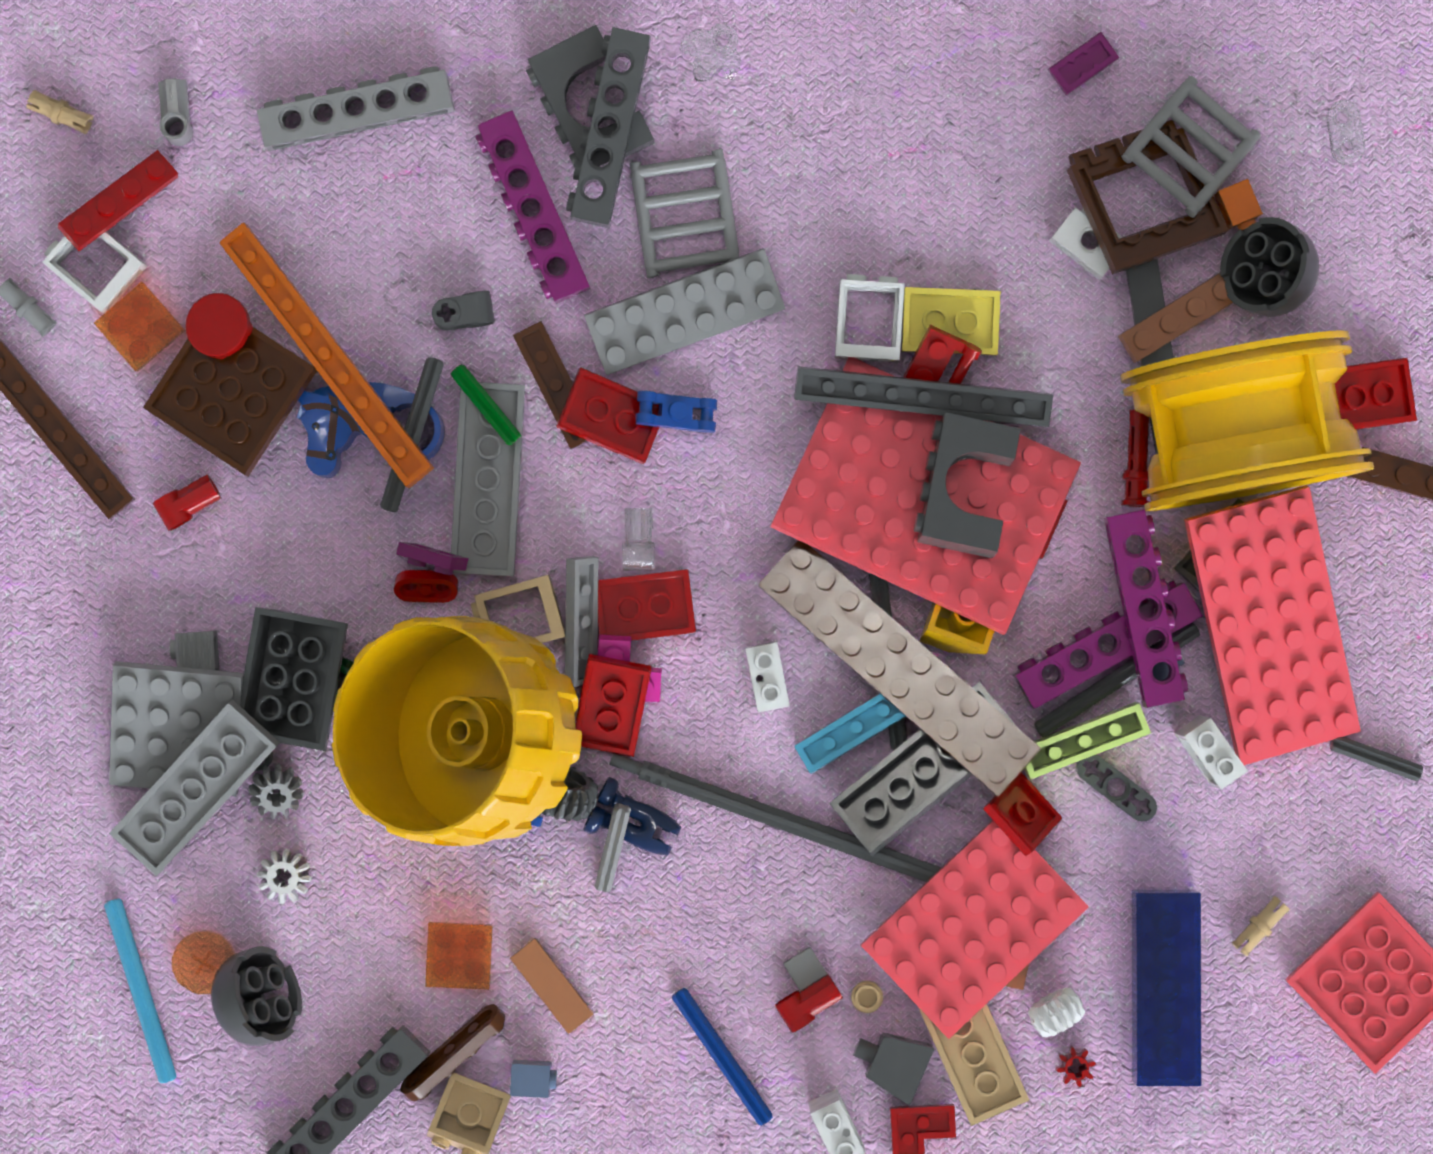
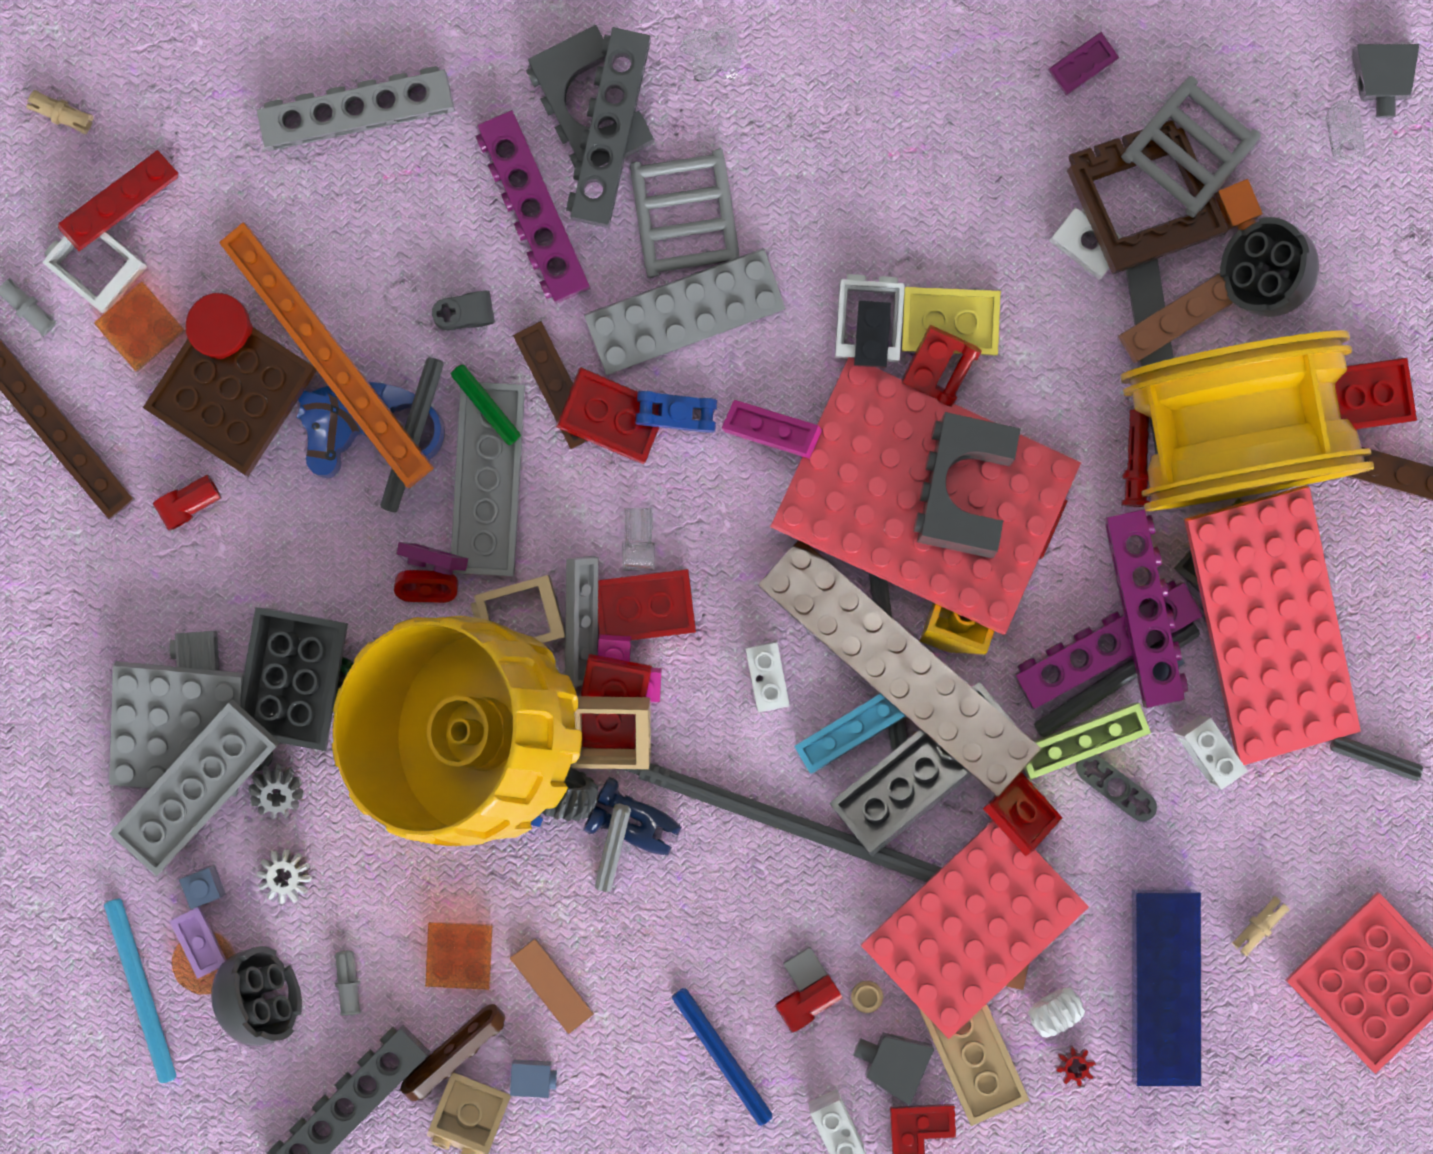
light grey piece [158,78,193,146] -> none
dark grey plate [794,366,1053,427] -> none
none -> lavender plate [169,906,226,979]
none -> sand blue brick [179,865,226,909]
none -> light grey axle [335,950,361,1016]
none -> tan window [572,696,651,769]
none -> dark pink plate [722,400,822,459]
none -> black plate [854,301,891,368]
none -> dark grey torso [1352,44,1419,118]

